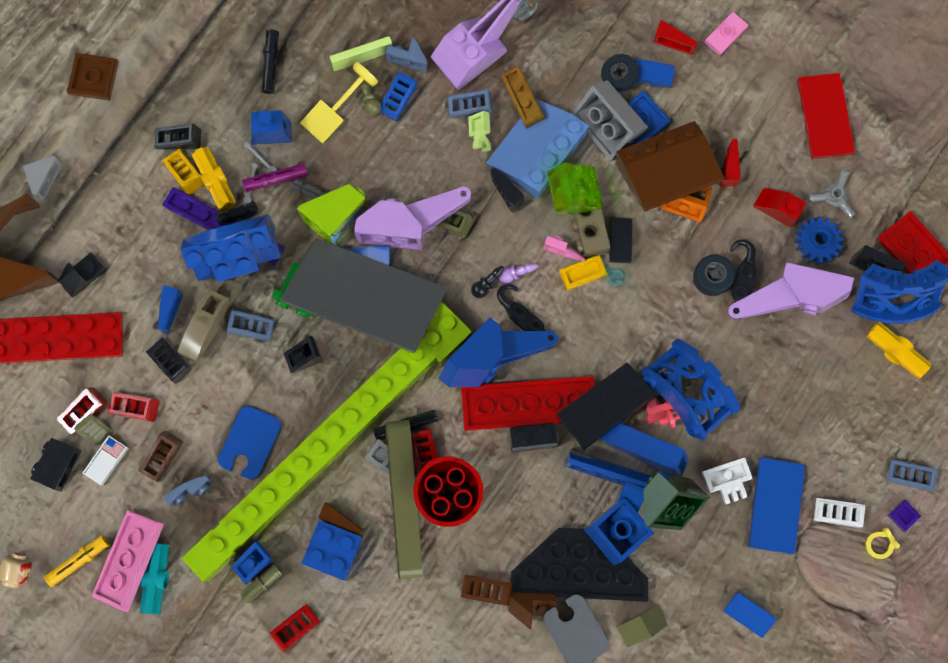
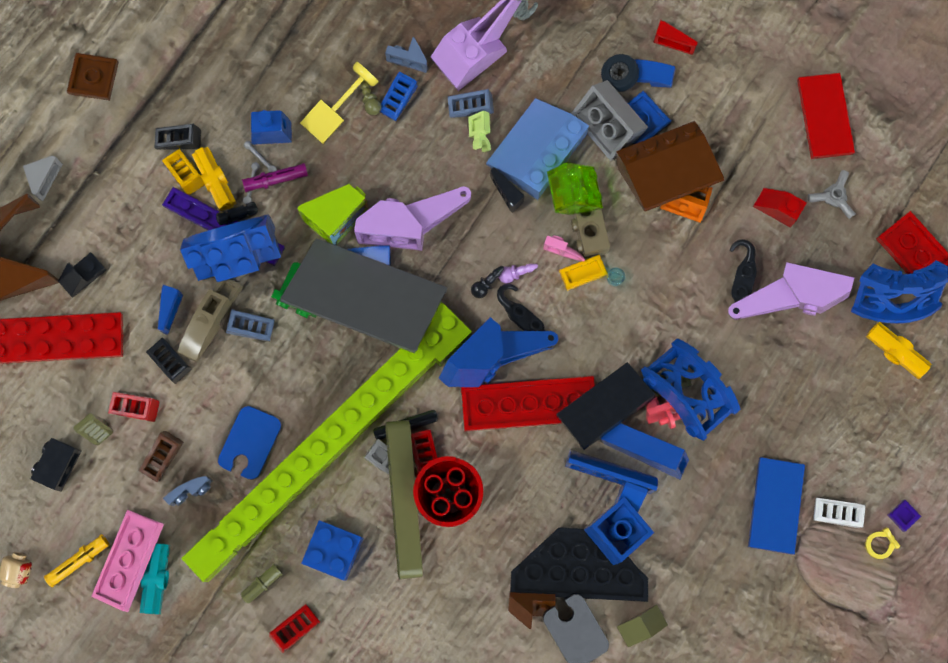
slope [57,387,108,435] -> none
white tile [83,435,129,486] -> none
blue slope [232,540,274,584] -> none
black pin [261,29,280,94] -> none
black slope [284,336,323,373] -> none
dark grey axle [292,178,328,199] -> none
reddish brown slope [318,502,364,536] -> none
yellowish green tile [330,37,393,72] -> none
olive slope [436,210,474,239] -> none
reddish brown slope [461,575,513,606] -> none
pearl gold tile [501,65,545,129] -> none
black brick [509,423,558,453] -> none
black slope [609,217,632,263] -> none
dark green slope [643,472,710,530] -> none
black wheel [693,254,735,296] -> none
white hinge [701,457,753,505] -> none
bright pink plate [704,12,748,56] -> none
red slope [720,139,741,187] -> none
blue slope [723,592,777,638] -> none
blue gear [794,216,844,265] -> none
black tile [849,245,907,272] -> none
sand blue slope [887,459,938,492] -> none

